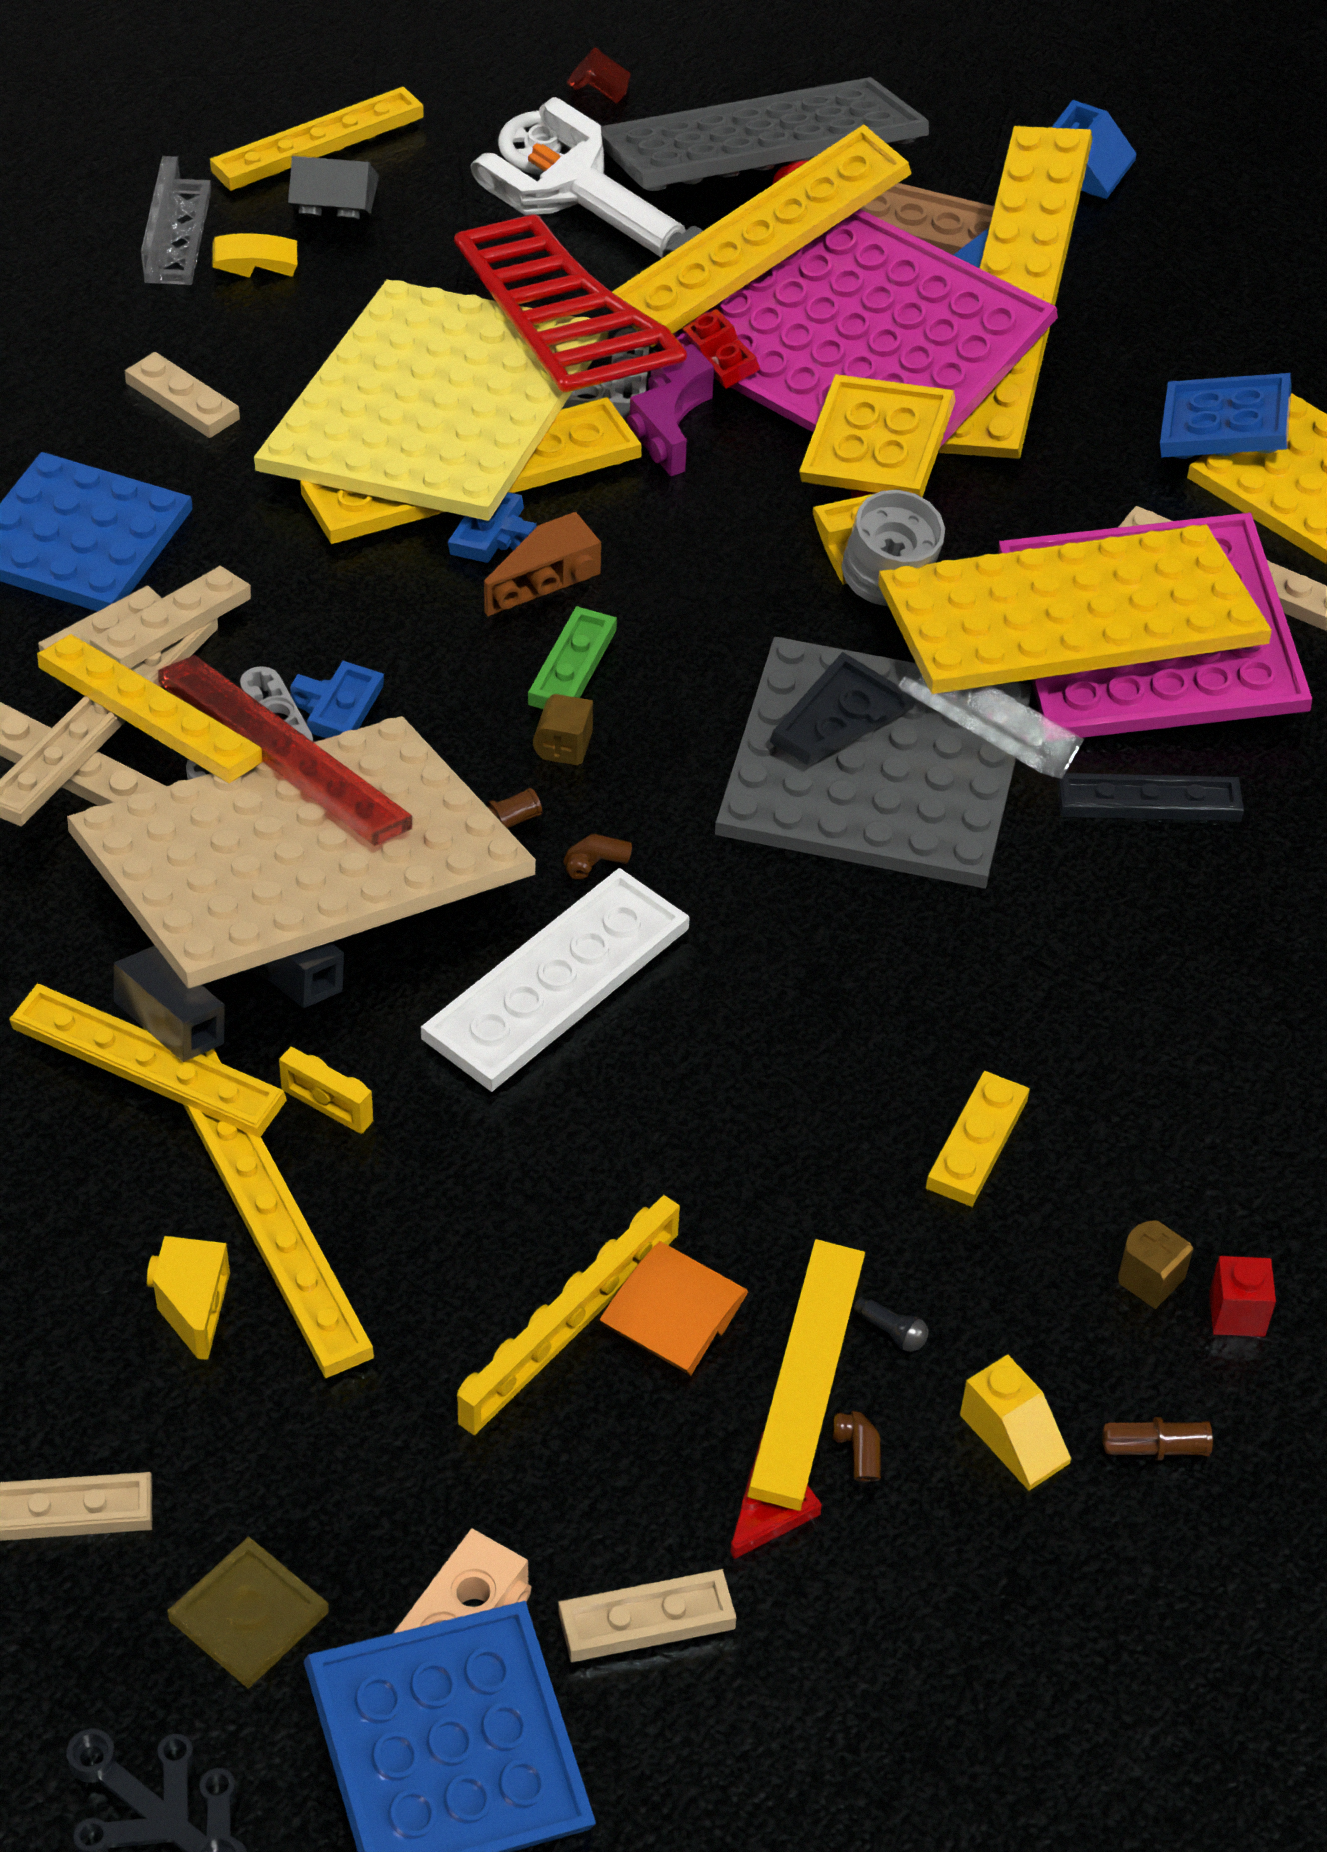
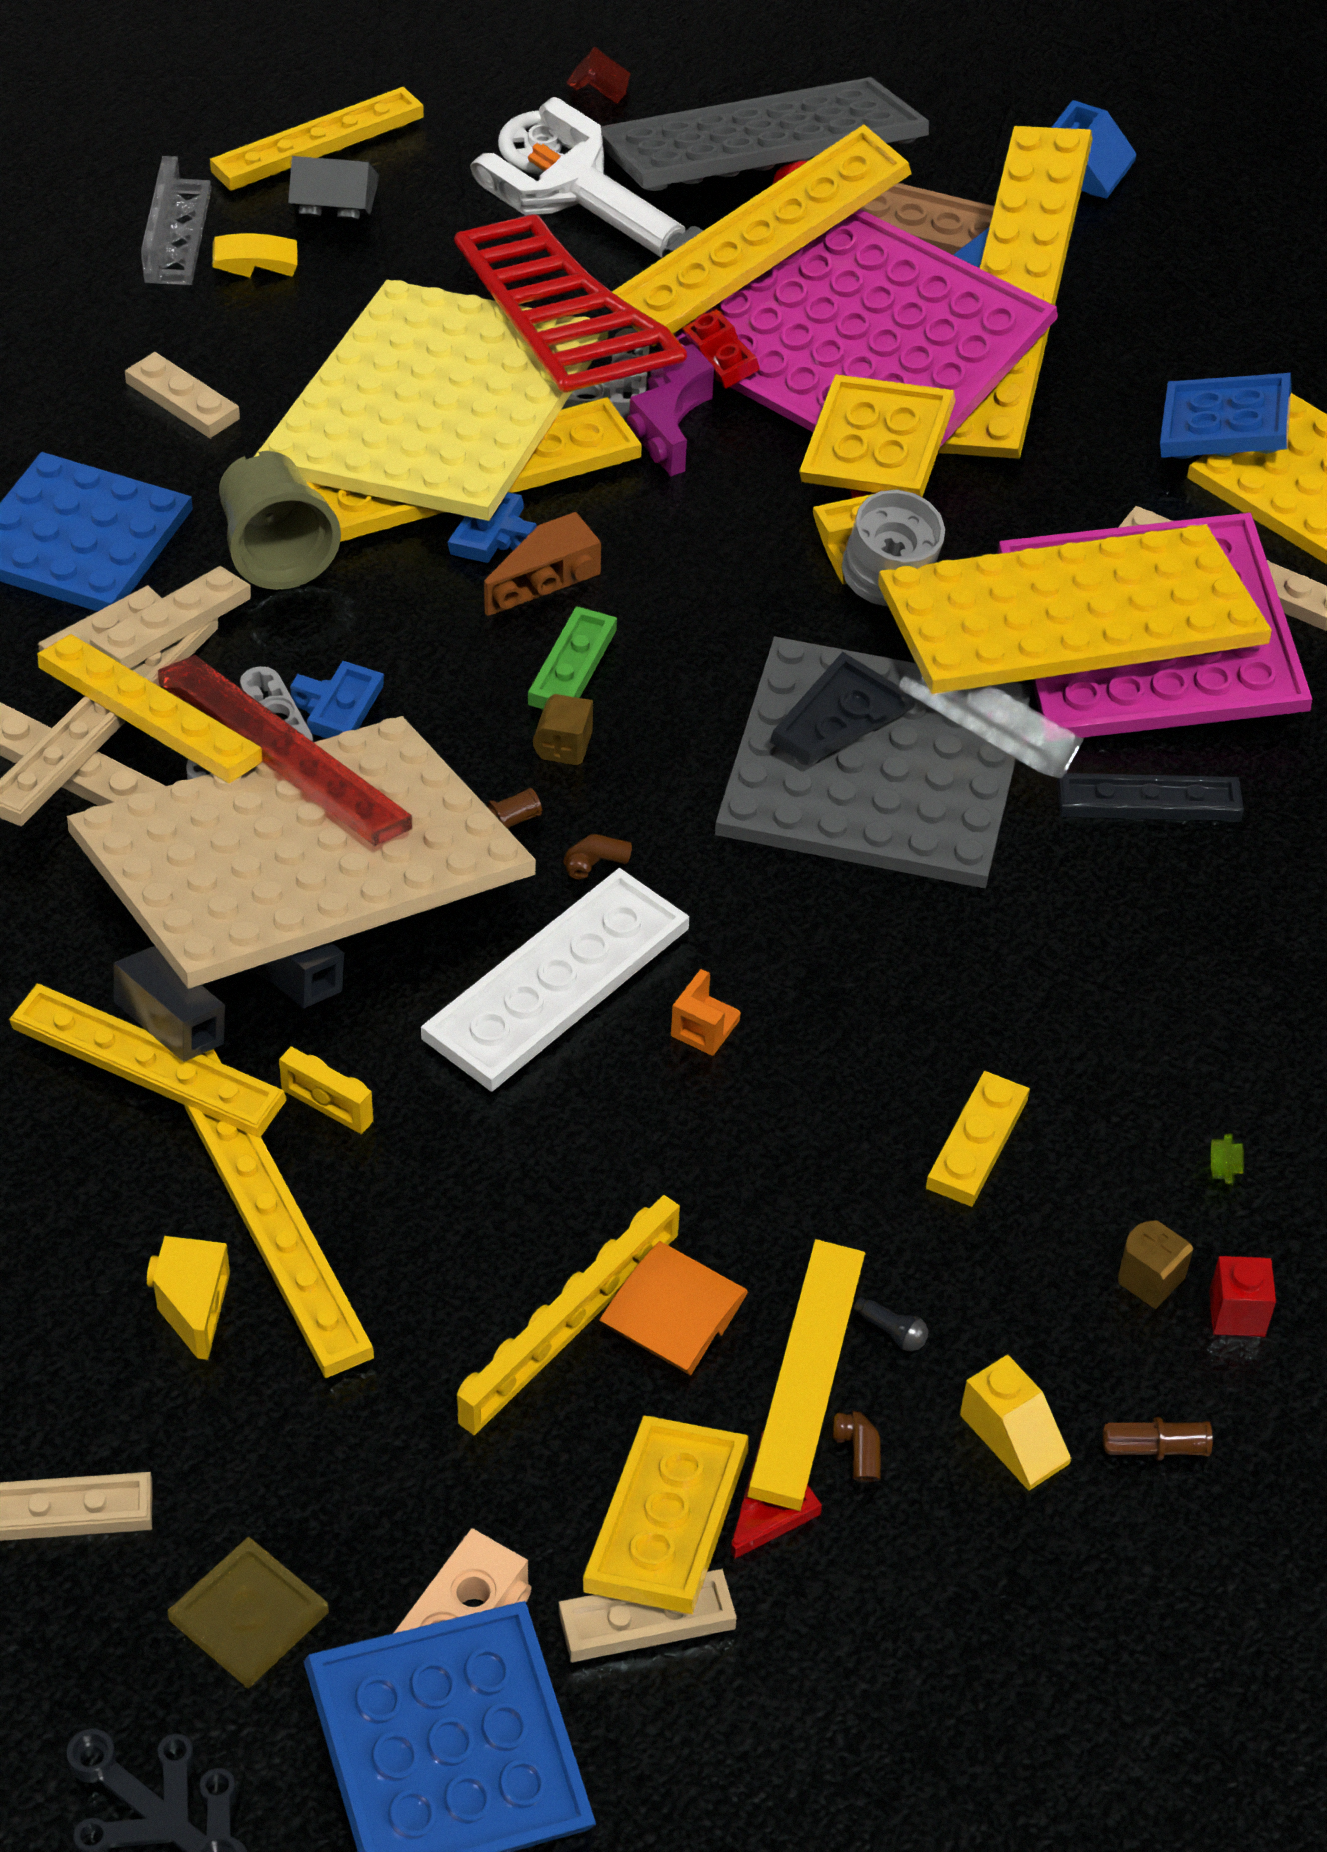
none -> olive piece [219,451,341,590]
none -> yellow plate [583,1415,748,1615]
none -> orange panel [671,969,740,1056]
none -> clear neon green plate [1211,1134,1244,1184]

